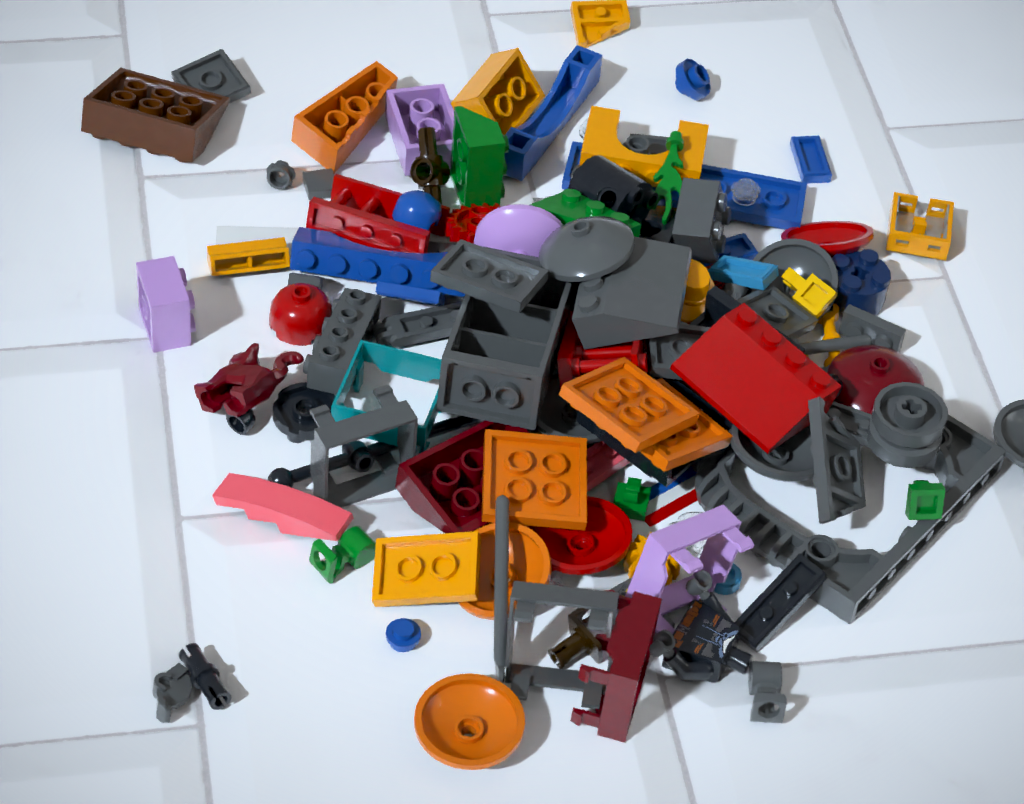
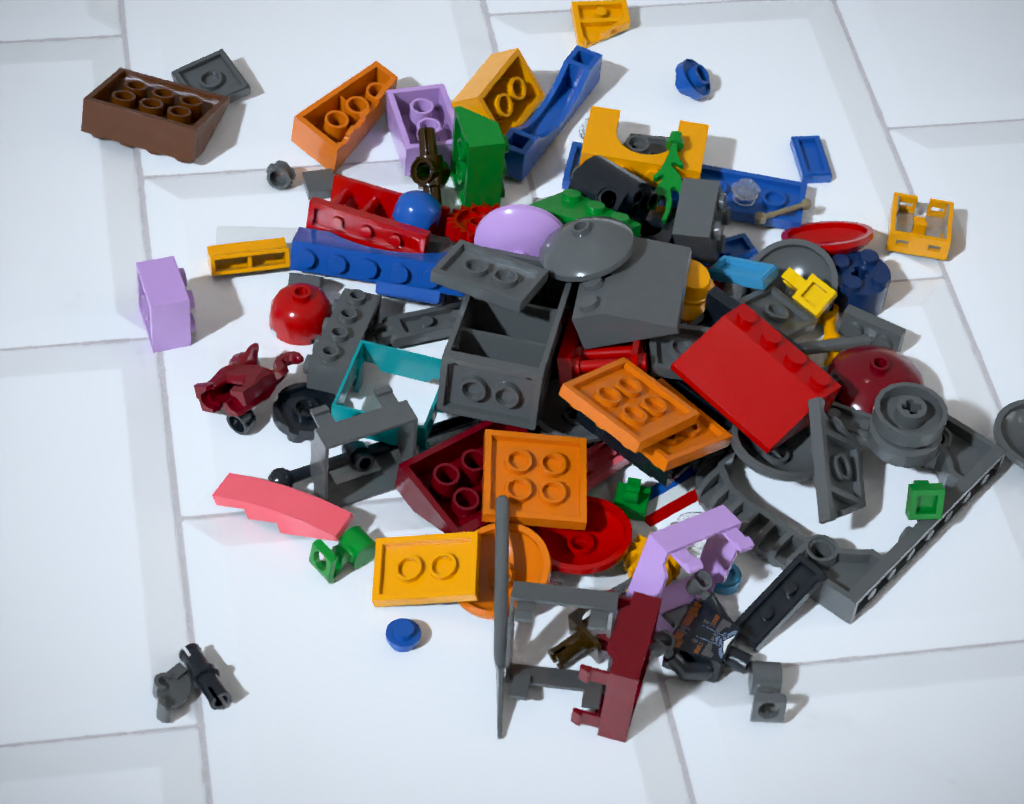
orange dish [414,673,525,770] -> none
none -> dark tan hinge [754,199,812,225]

